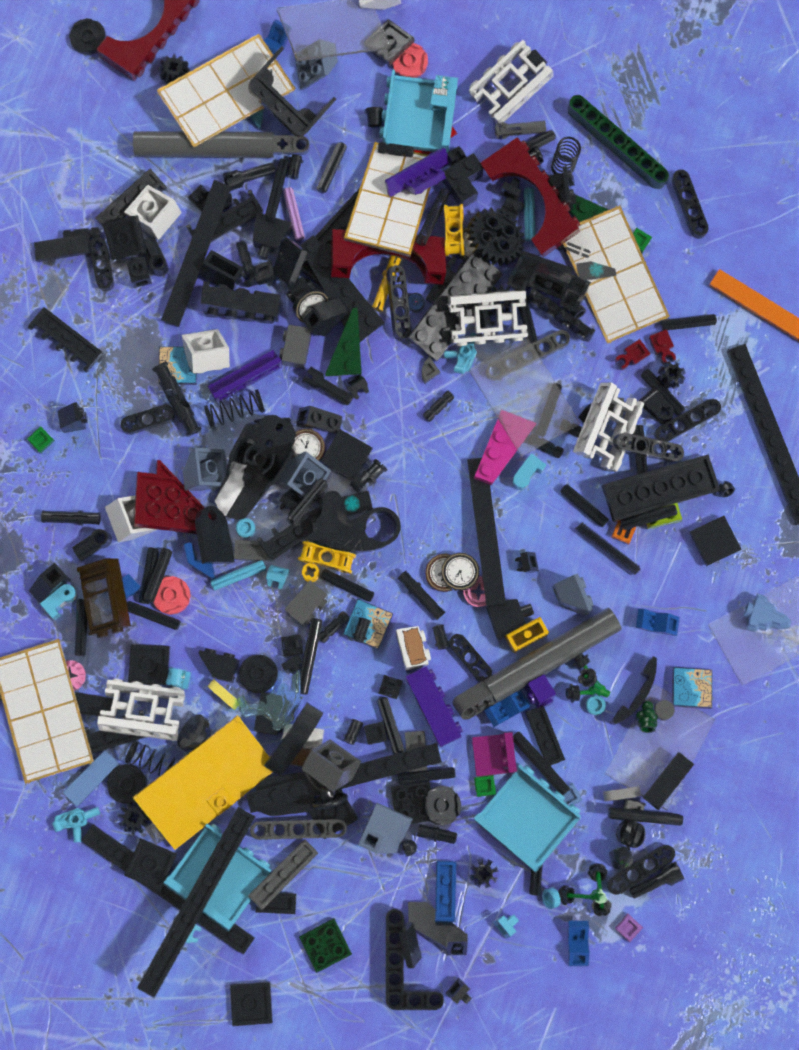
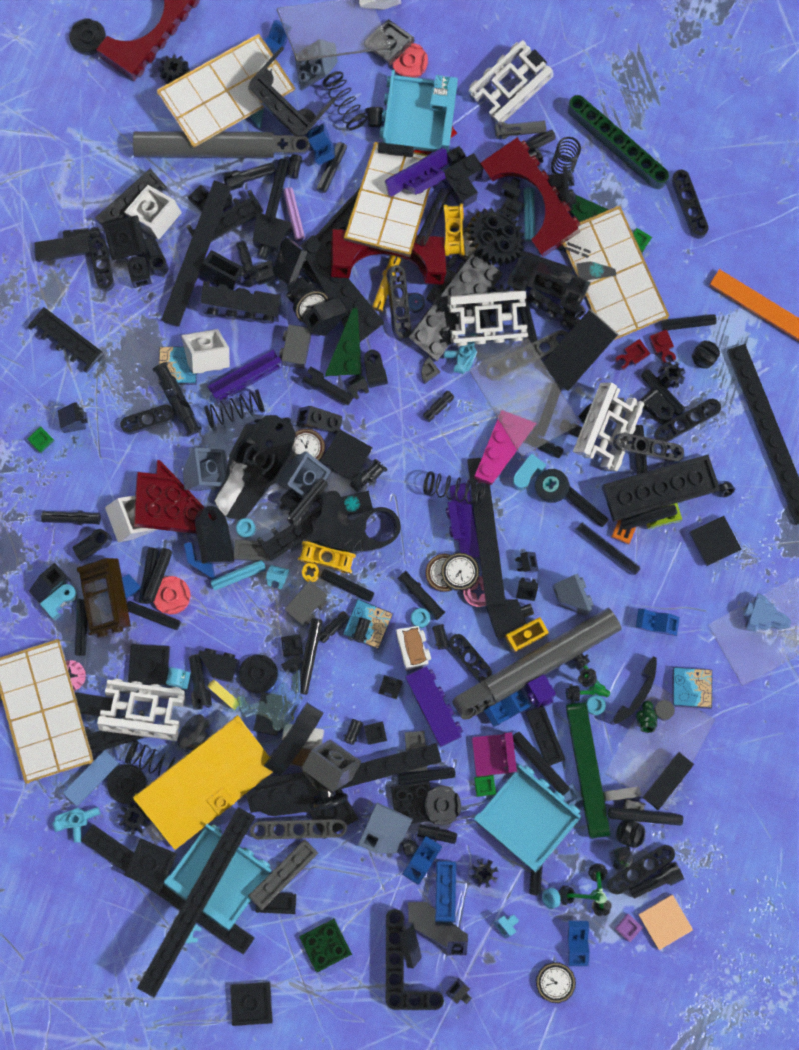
black axle [377,697,404,754] -> none
none -> black piece [189,654,212,710]
none -> blue slope [308,123,335,166]
none -> black piece [322,71,368,131]
none -> black piece [364,350,388,388]
none -> blue slope [402,836,443,885]
none -> medium azure tile [411,608,430,628]
none -> black piece [423,471,485,506]
none -> dark purple bracket [446,483,480,558]
none -> black tile [516,577,538,601]
none -> black bush [535,469,569,503]
none -> tile [536,962,576,1003]
none -> black tile [540,309,619,391]
none -> dark green beam [566,702,610,839]
none -> light nougat tile [638,895,693,950]
none -> black piece [692,340,720,369]

